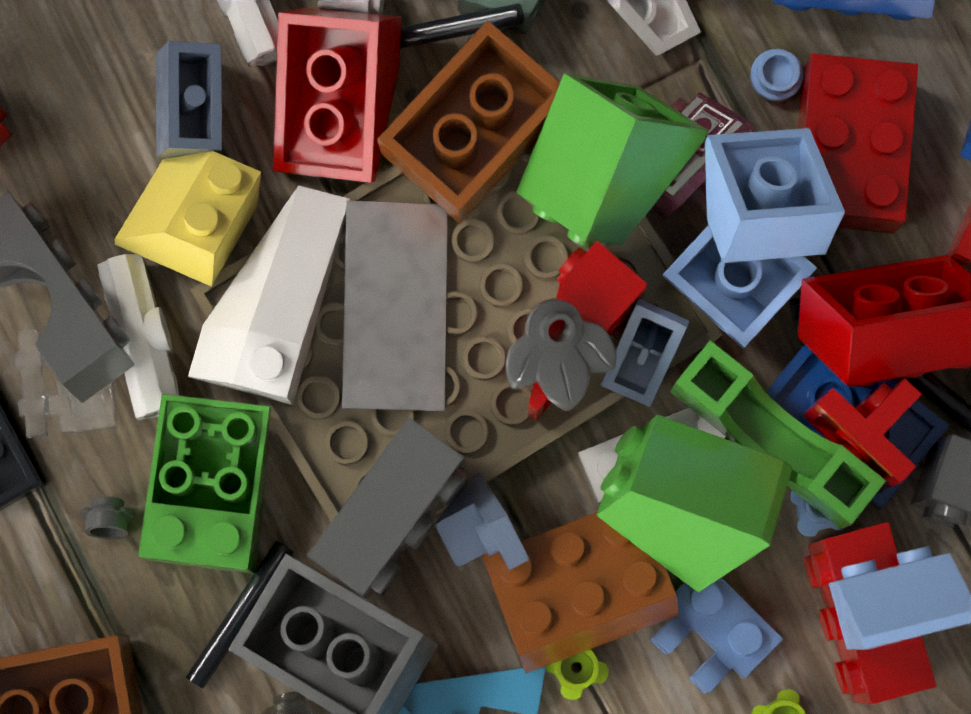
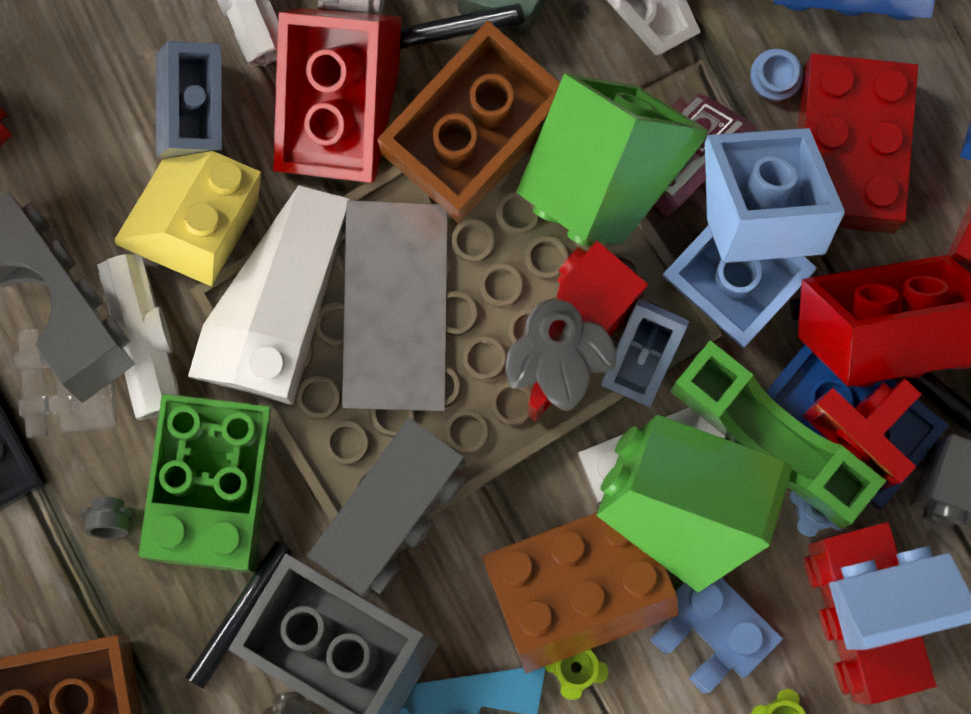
sand blue slope [436,473,529,570] -> none

